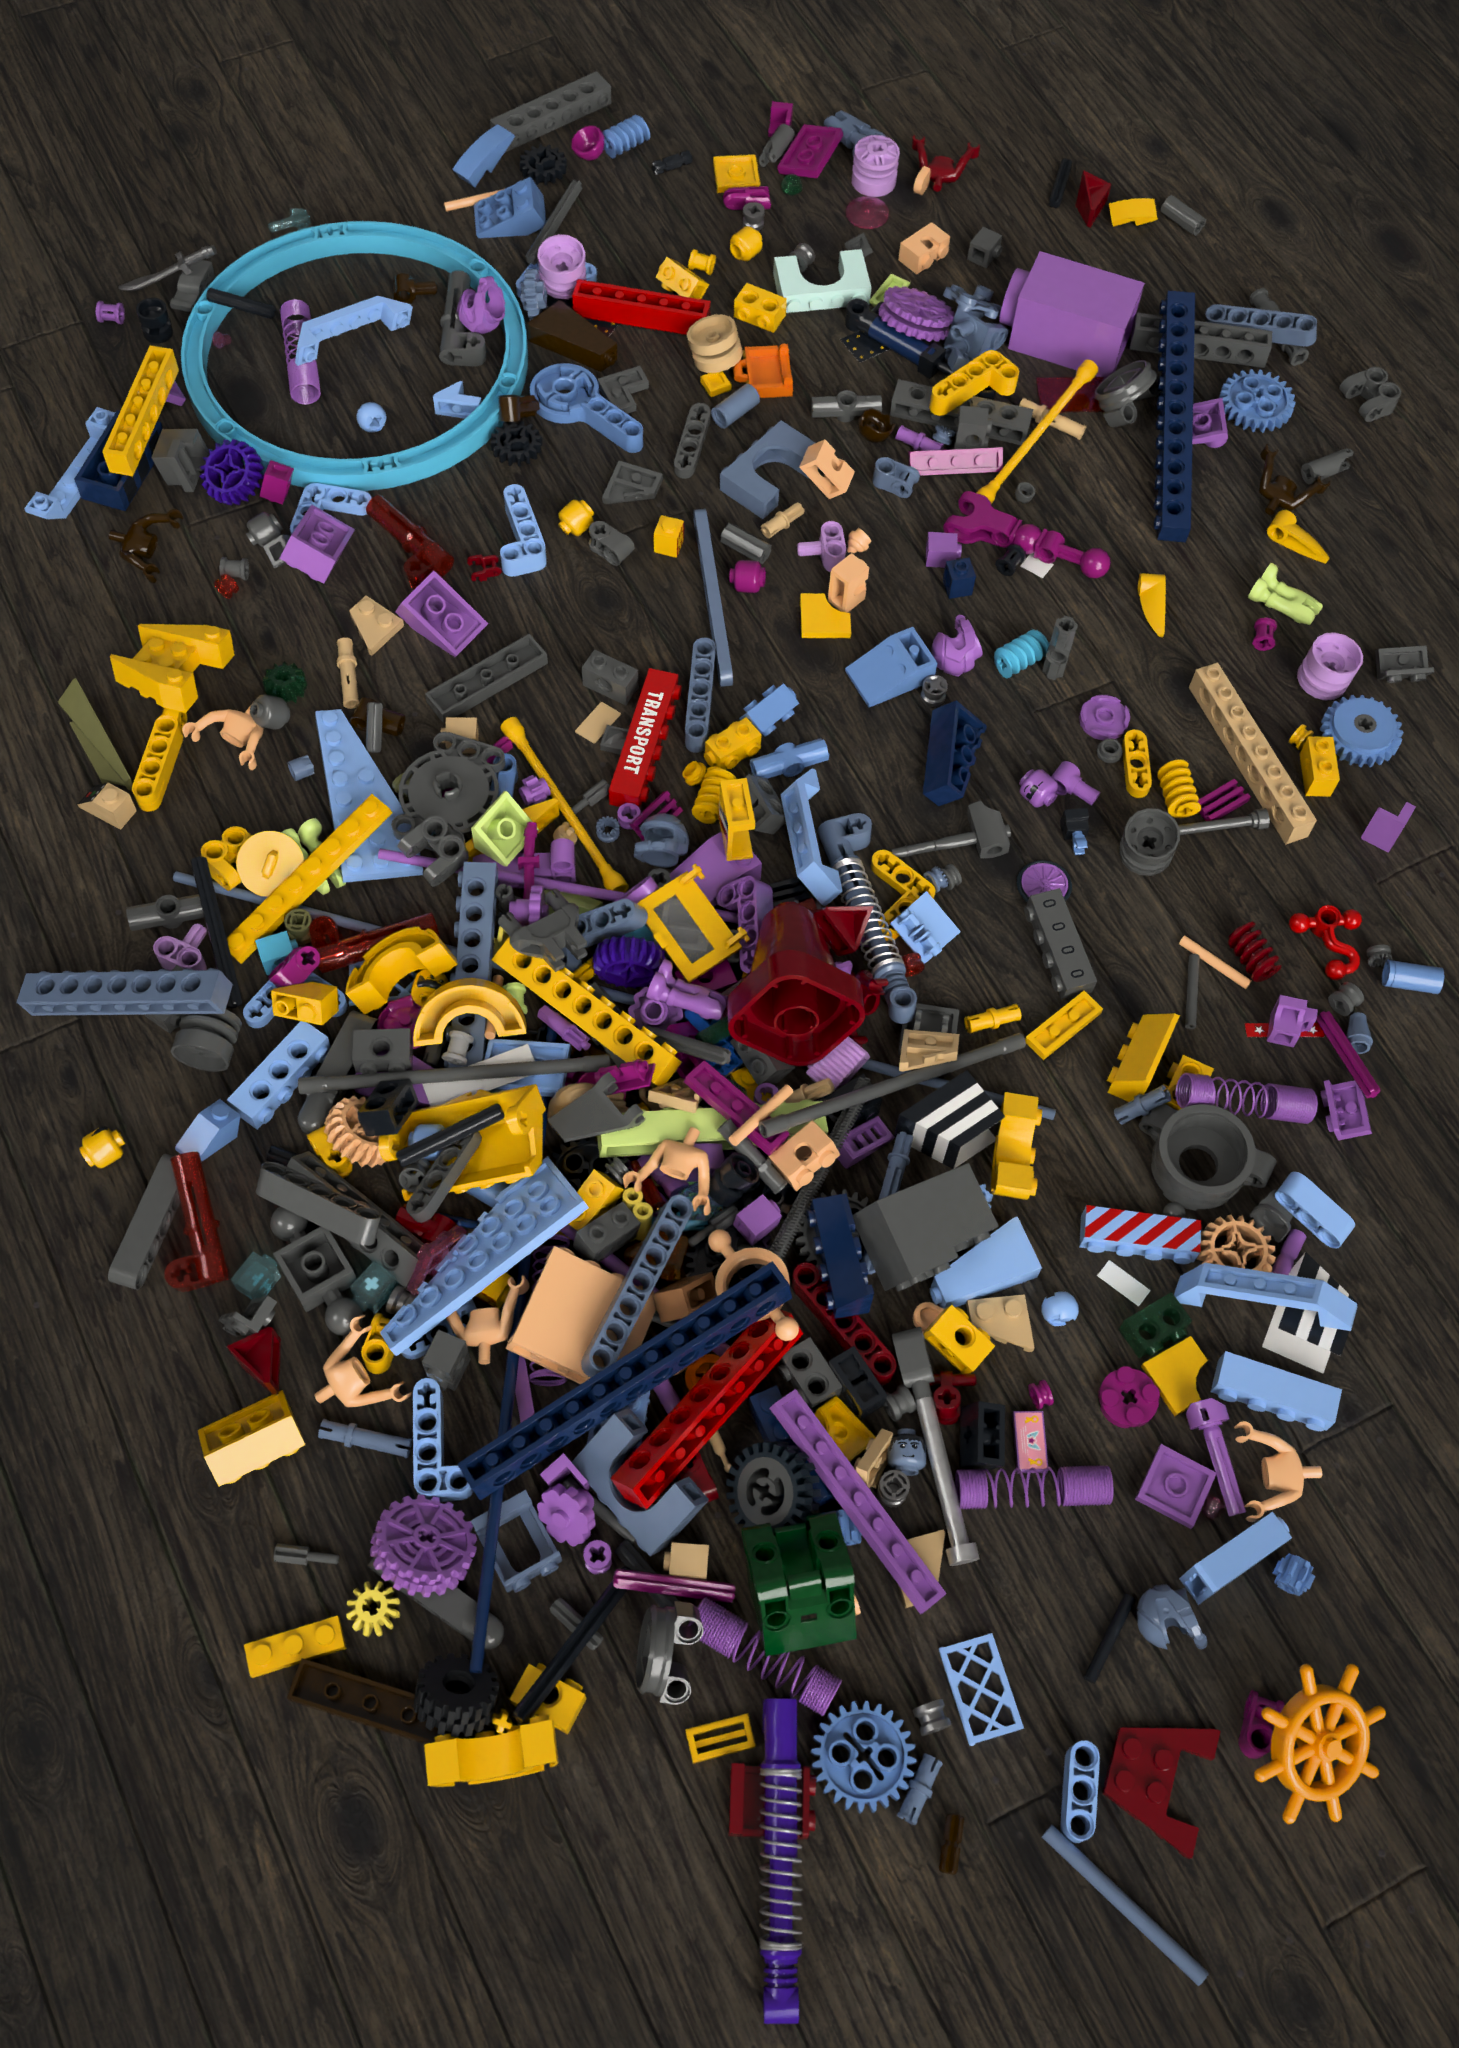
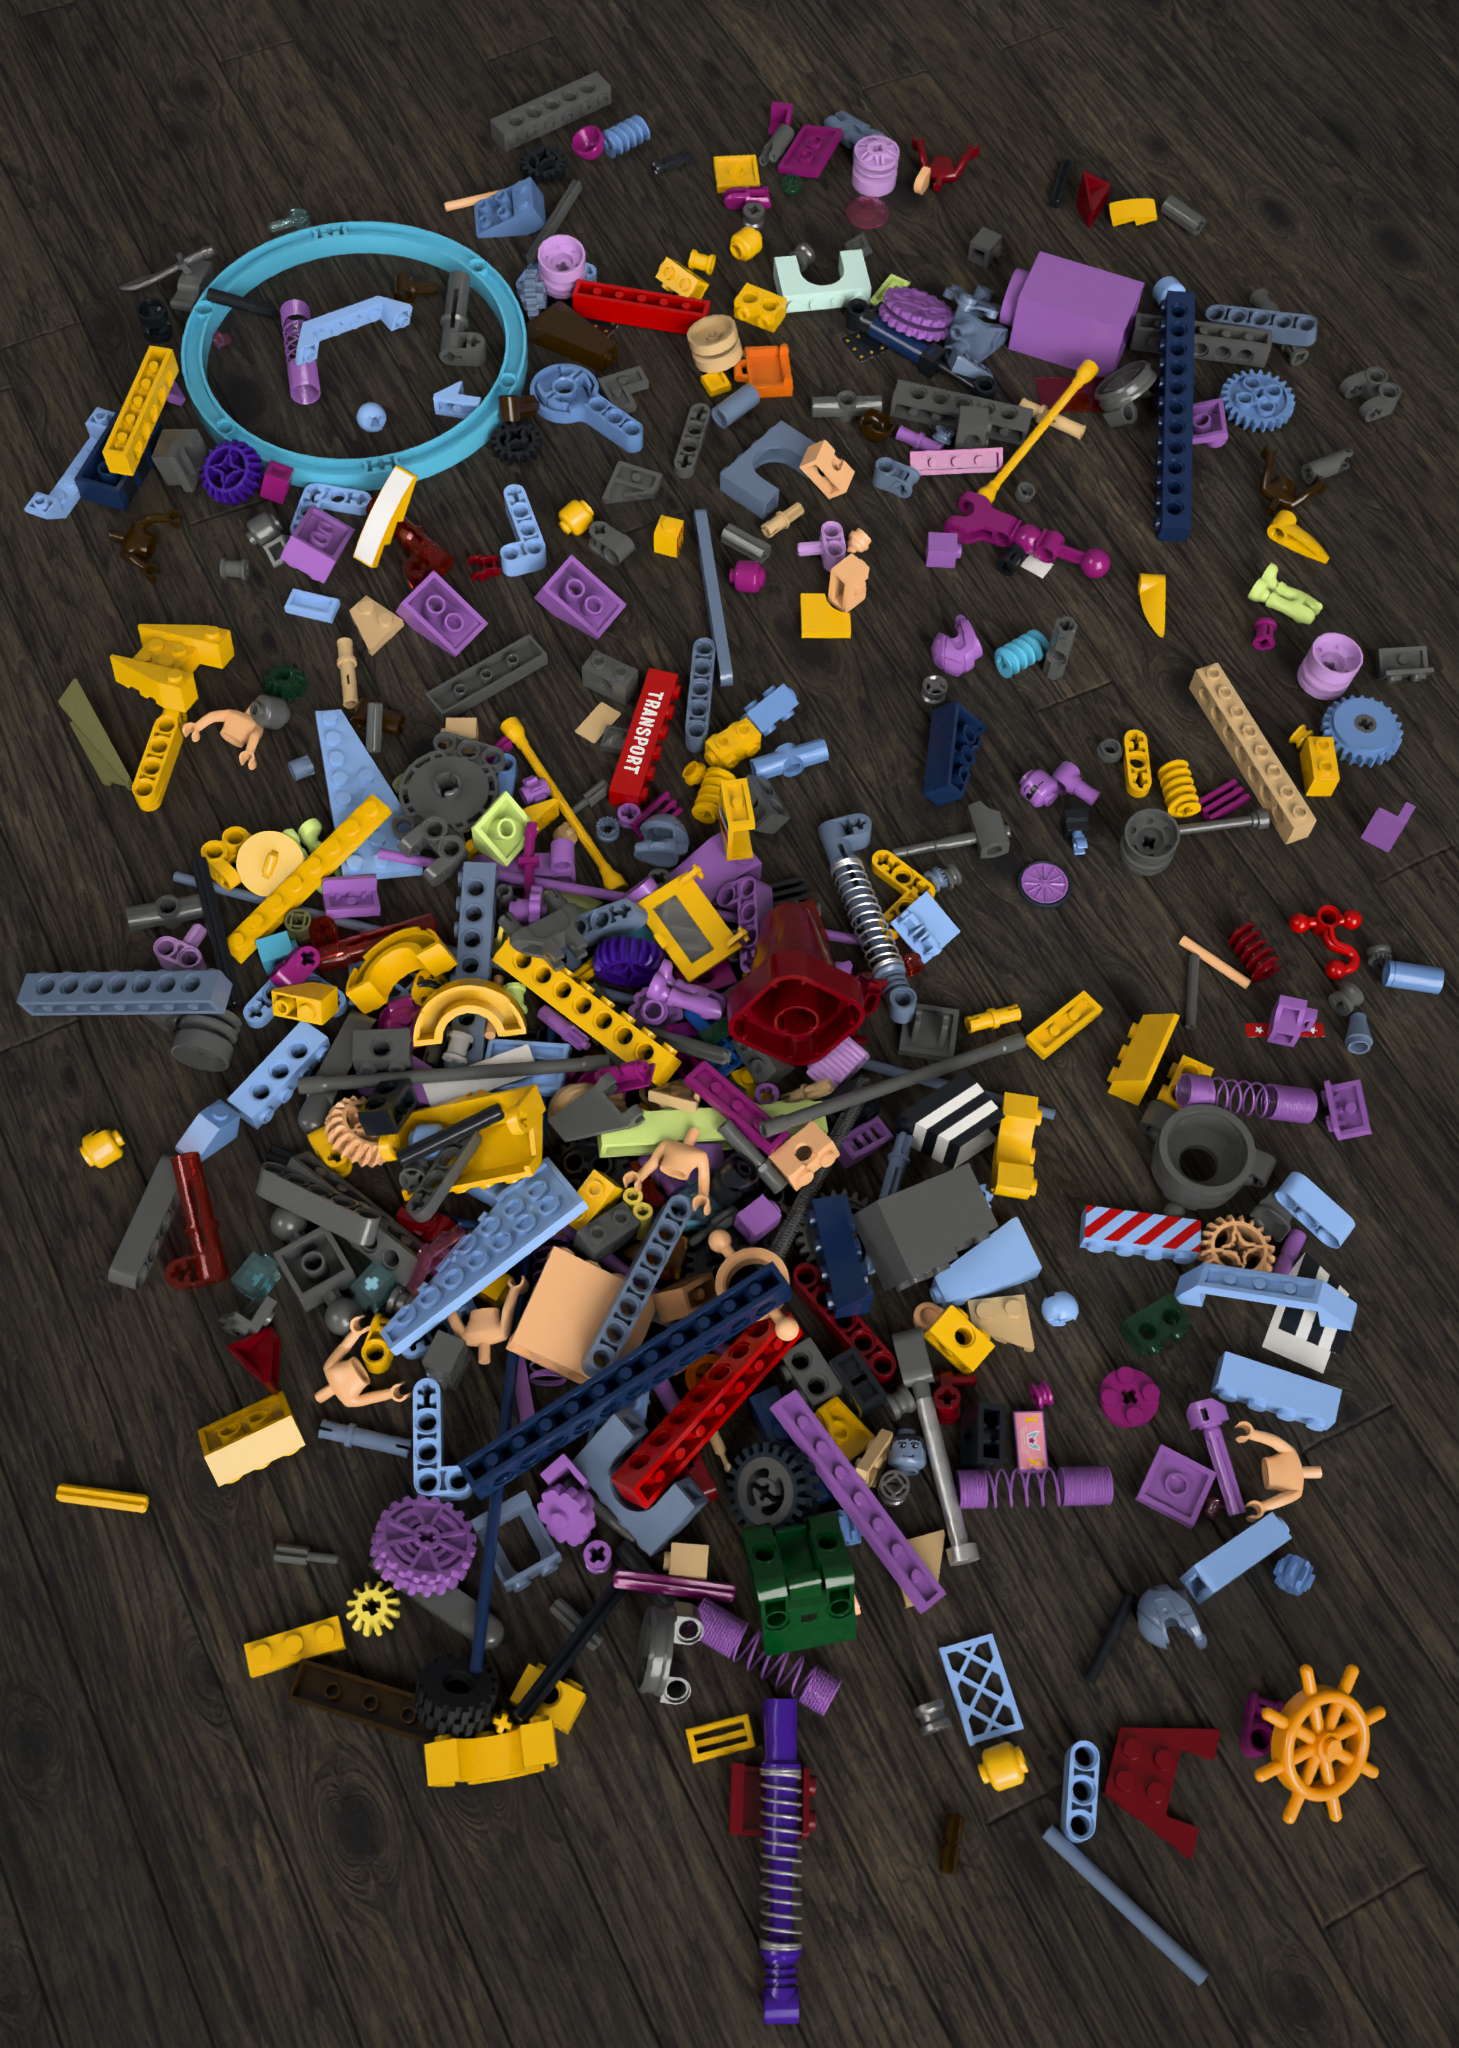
tan slope [78,782,137,830] -> none
medium lavender bush [96,301,125,325] -> none
clear red bush [214,574,239,599] -> none
medium blue slope [452,124,515,187] -> none
medium lavender helmet [457,276,505,334] -> none
dark grey bush [604,1156,630,1185] -> none
light nougat bar [729,1085,793,1146] -> none
light blue slope [780,768,843,906] -> none
medium blue gear [810,1701,916,1813] -> none
dark red slope [812,906,874,957] -> none
medium blue slope [845,627,937,708] -> none
sand blue pin [897,1753,943,1825] -> none
light nougat brick [898,222,950,274] -> none
tan wing [899,1029,959,1072] -> none
yellow beam [929,350,1019,416] -> none
dark blue brick [943,558,976,599] -> none
dark grey brick [1024,888,1097,1000] -> none
medium lavender tile [1079,695,1130,741] -> none
white sticker [1097,1260,1151,1306] -> none
sand blue pin [1114,1085,1171,1125] -> none
yellow tile [1141,1336,1208,1417] -> none
magenta axle [1316,1011,1380,1098] -> none
none -> yellow axle [56,1483,149,1513]
none -> light blue tile [284,588,340,623]
none -> medium lavender bracket [322,875,381,919]
none -> white slope [353,465,418,568]
none -> medium lavender slope [534,554,627,640]
none -> yellow head [978,1741,1029,1791]
none -> light blue head [1152,276,1186,306]

